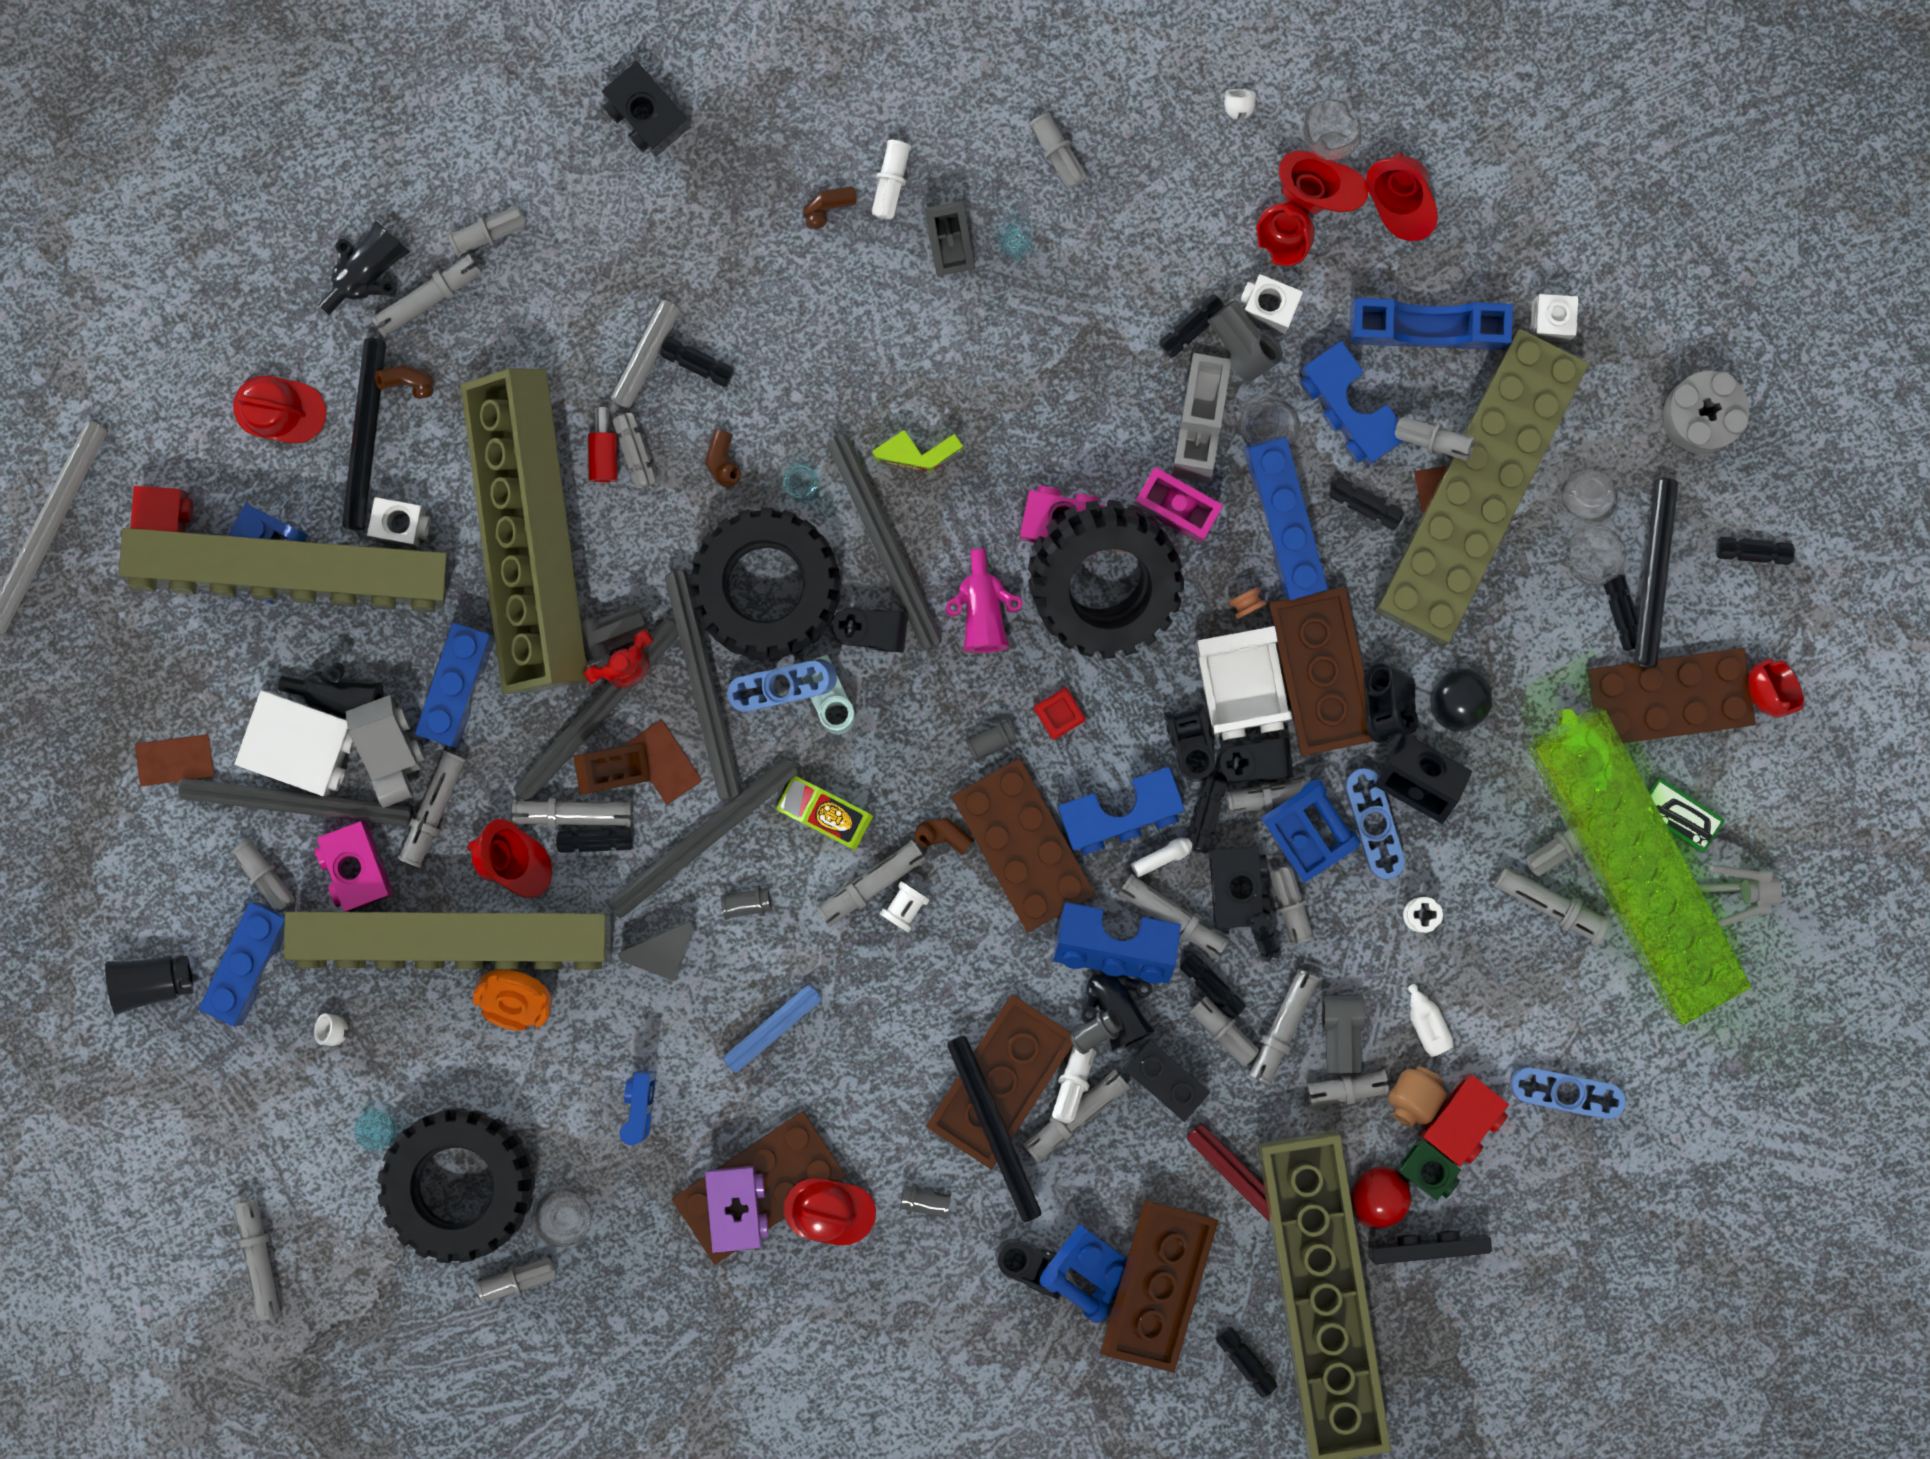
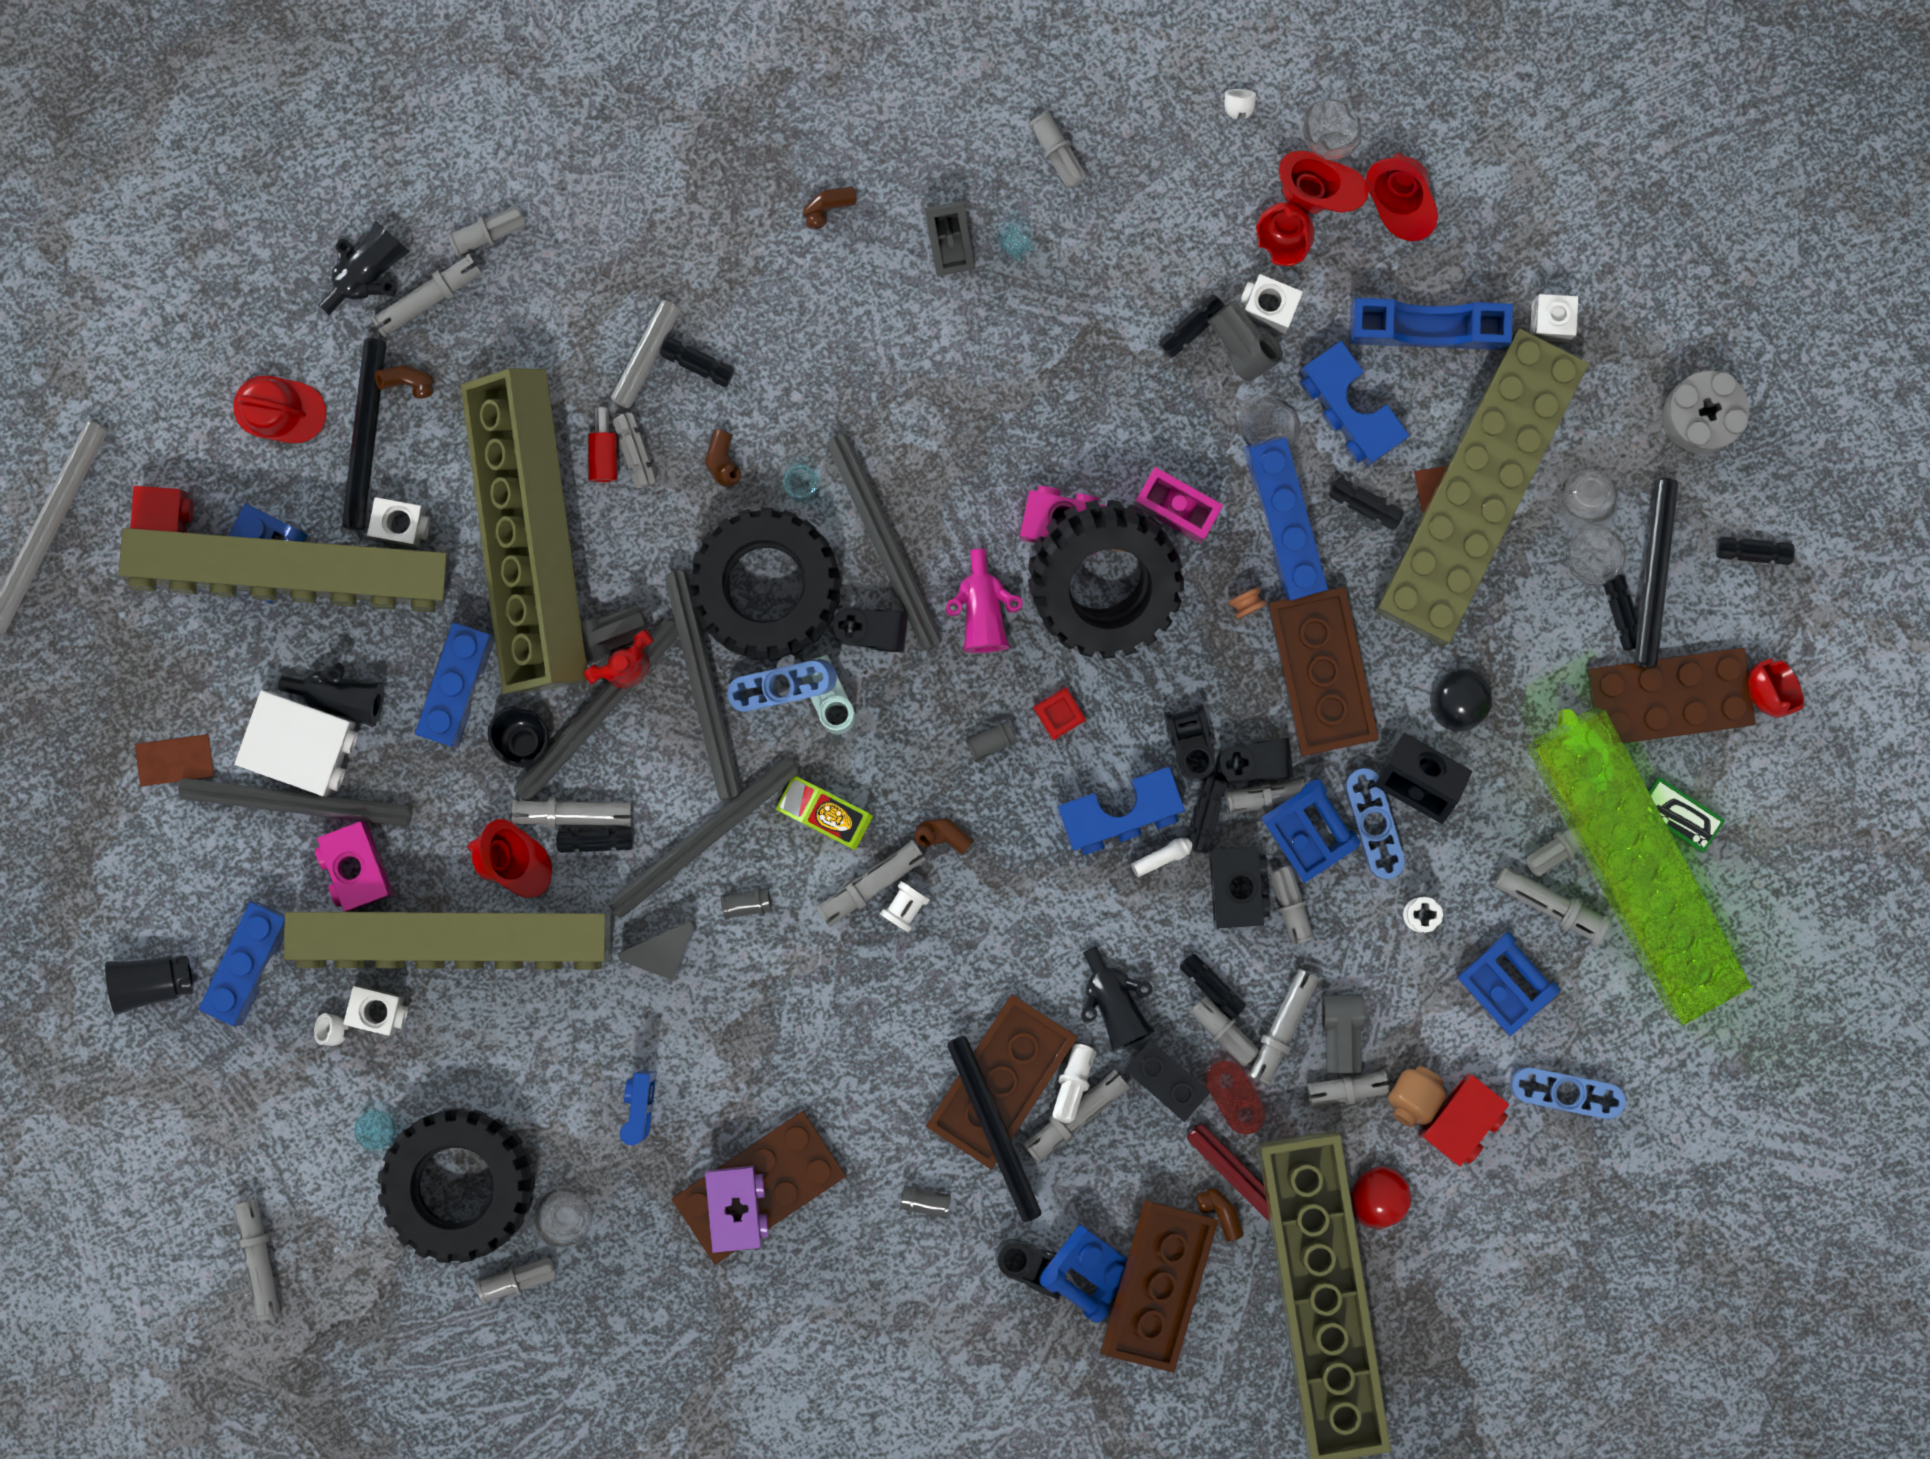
light grey axle [230,839,295,912] -> none
light grey hinge [346,695,425,808] -> none
light grey pin [397,750,467,869] -> none
orange tile [473,969,553,1031] -> none
reddish brown tile [573,742,650,794] -> none
black brick [601,61,691,158] -> none
copper sticker [626,719,702,805] -> none
medium blue axle [723,985,822,1073] -> none
red piece [783,1178,876,1245] -> none
white axle [872,140,911,220] -> none
lime slope [872,430,963,473] -> none
reddish brown plate [951,758,1096,933] -> none
blue arch [1053,902,1181,984] -> none
dark grey pin [1070,1009,1123,1054] -> none
light grey pin [1118,874,1230,960] -> none
light grey slope [1172,353,1231,483] -> none
white panel [1195,626,1292,741] -> none
black axle [1216,1327,1278,1398] -> none
black axle [1249,912,1282,962] -> none
black piece [1364,662,1418,743] -> none
black plate [1368,1230,1492,1265] -> none
light grey axle [1395,417,1475,462] -> none
dark green brick [1395,1138,1461,1201] -> none
white piece [1408,984,1454,1057] -> none
light grey plant [1677,865,1782,928] -> none
none -> white brick [343,985,408,1036]
none -> black hair [488,706,550,768]
none -> reddish brown arm [1195,1188,1244,1241]
none -> clear red plate [1205,1060,1265,1135]
none -> blue plate [1456,930,1561,1037]

